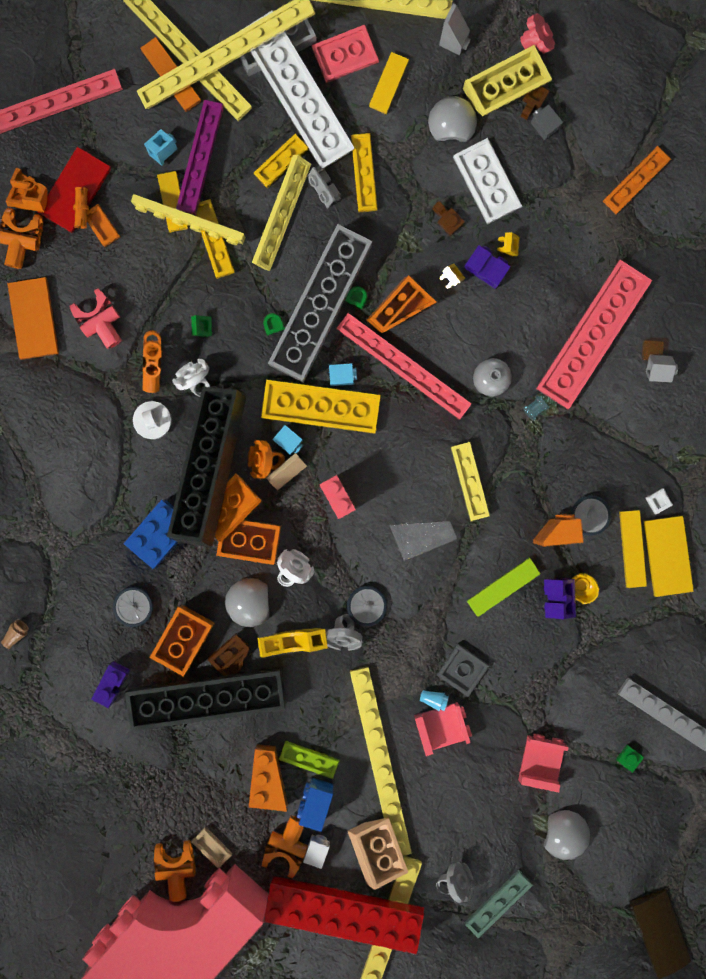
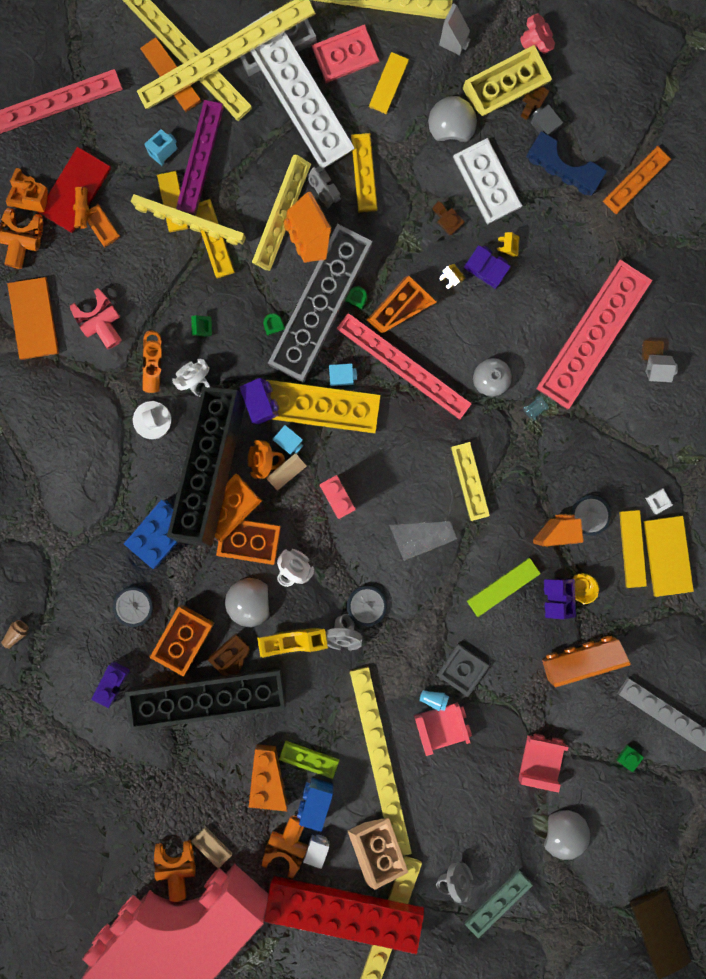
yellow tile [254,134,309,188] -> none
none -> dark purple brick [240,378,279,424]
none -> orange slope [284,192,331,262]
none -> dark blue arch [526,131,607,196]
none -> orange slope [542,636,630,687]

